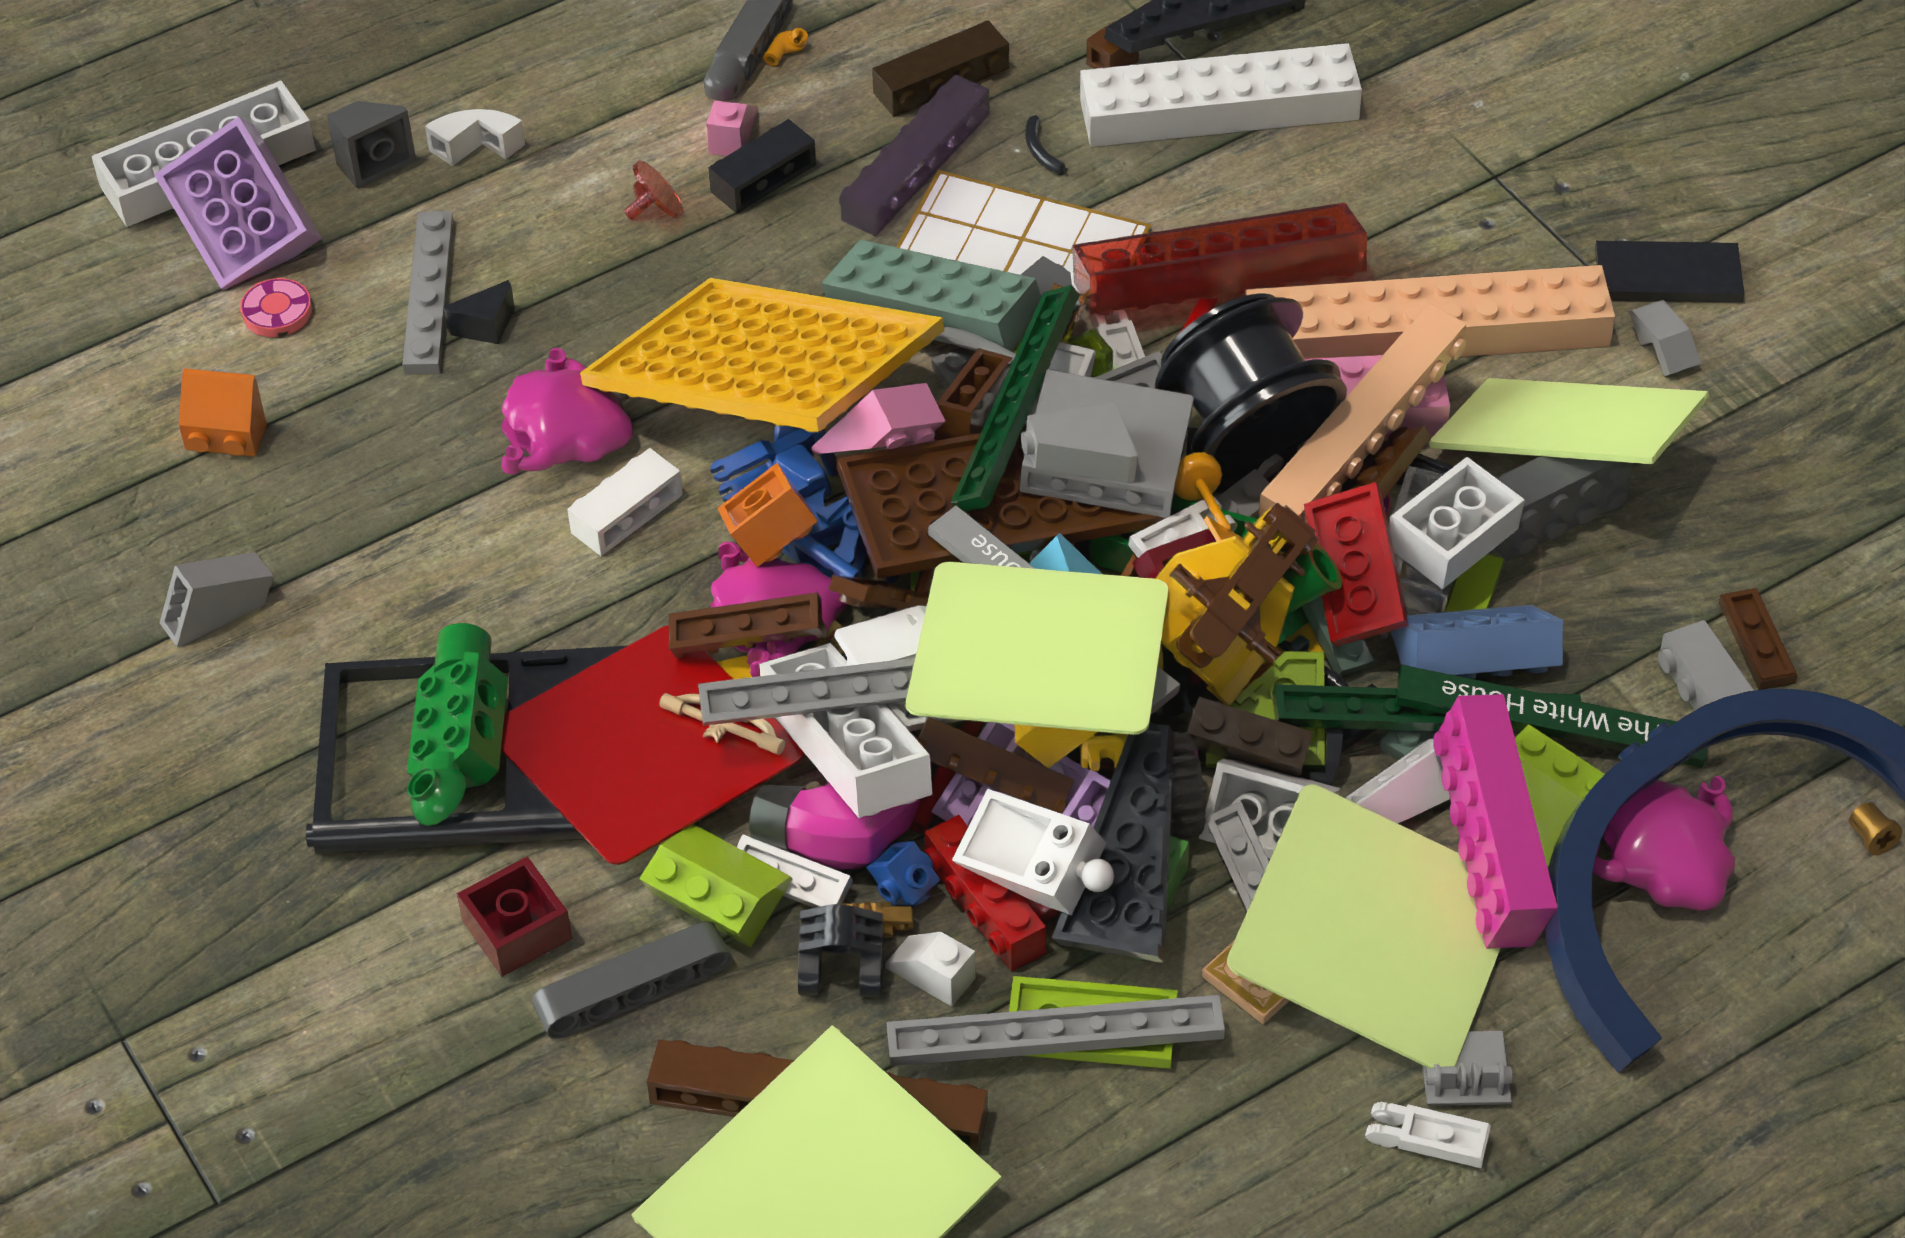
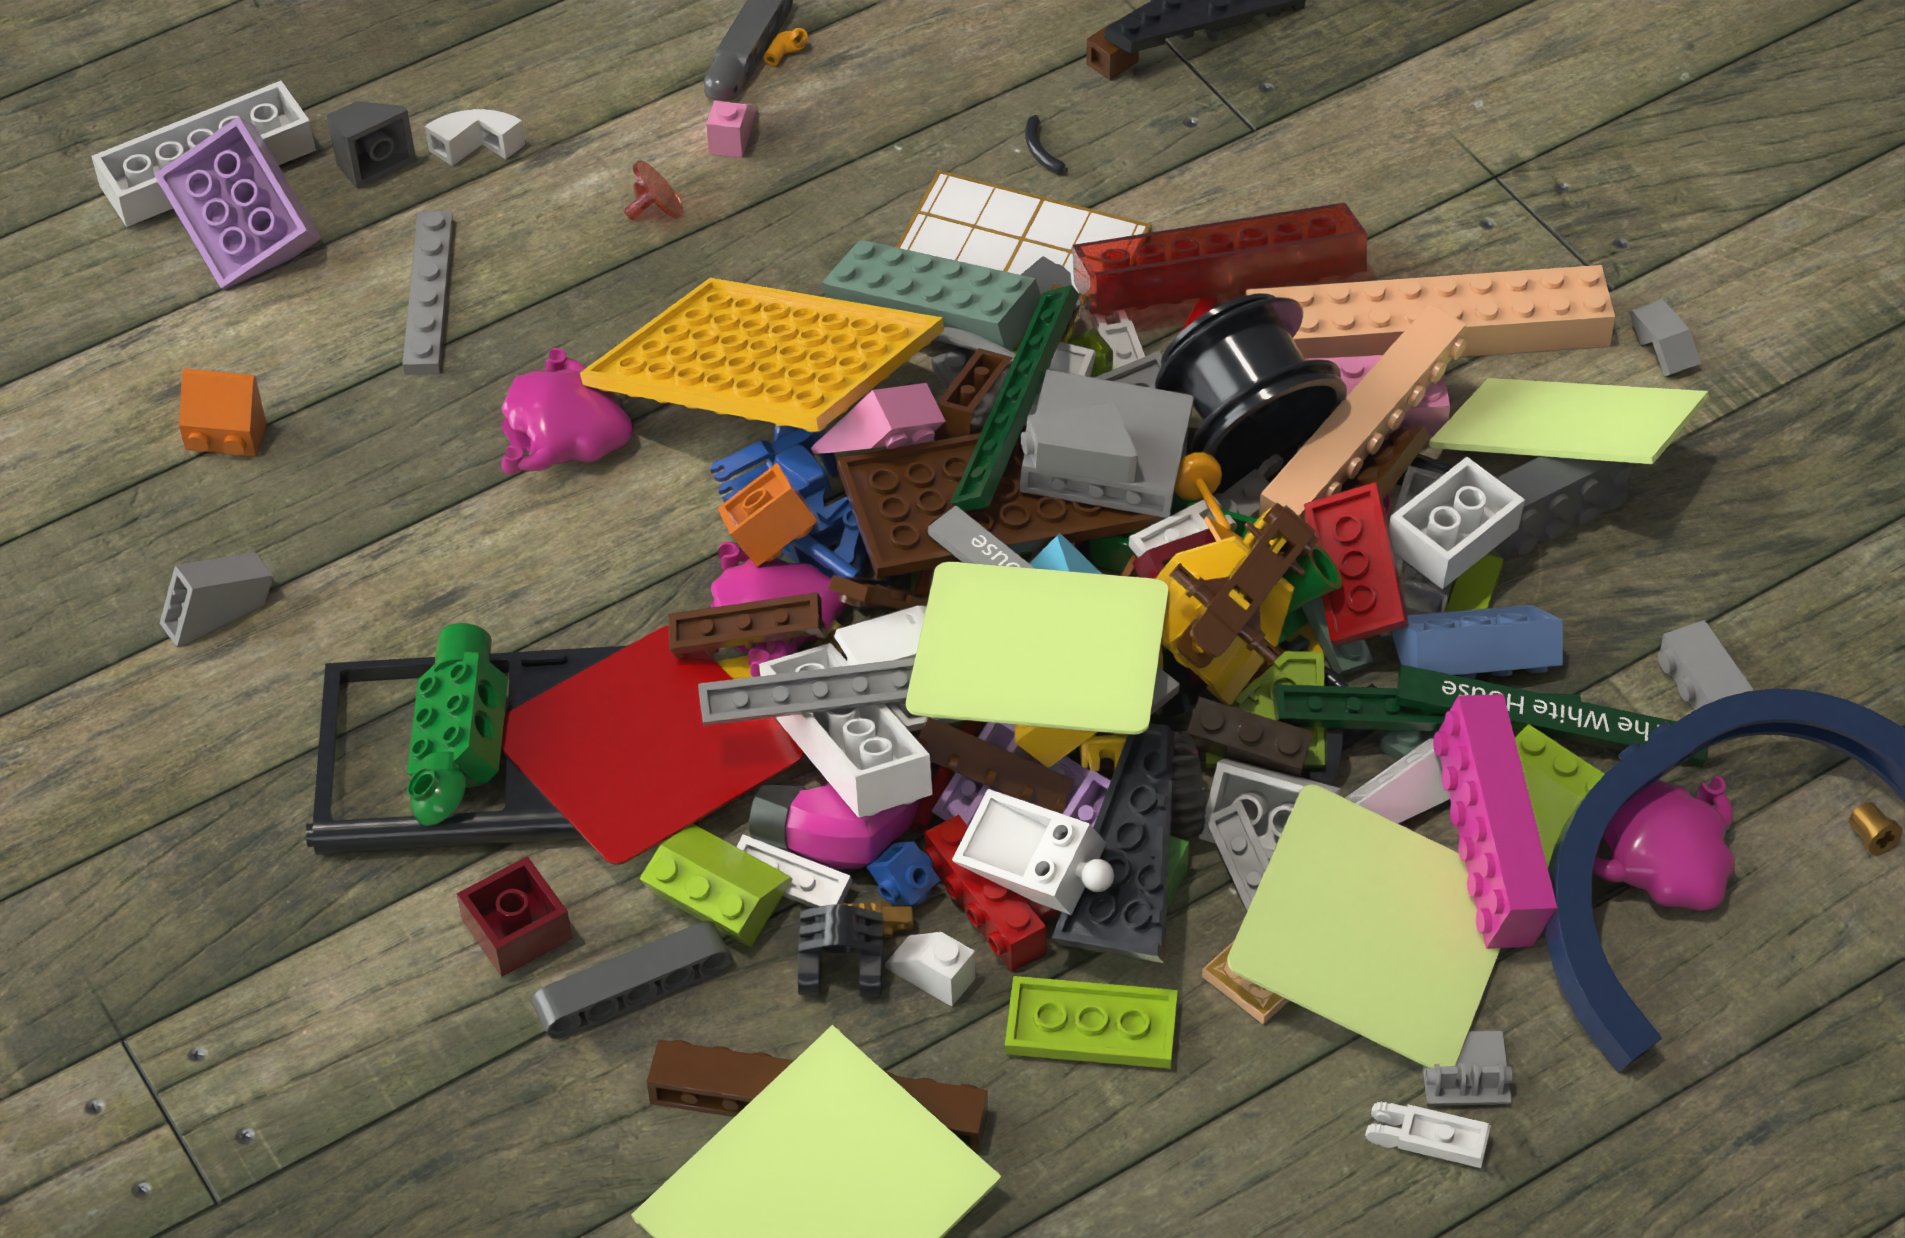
tile [240,278,312,338] -> none
black slope [444,280,515,344] -> none
white brick [567,448,683,556] -> none
tan piece [659,693,785,755] -> none
black brick [708,119,816,214] -> none
clear purple brick [839,75,990,237] -> none
dark brown brick [872,20,1010,117] -> none
light grey plate [887,995,1225,1066] -> none
white brick [1080,43,1362,147] -> none
black tile [1595,241,1744,302] -> none
reddish brown tile [1719,588,1797,690] -> none

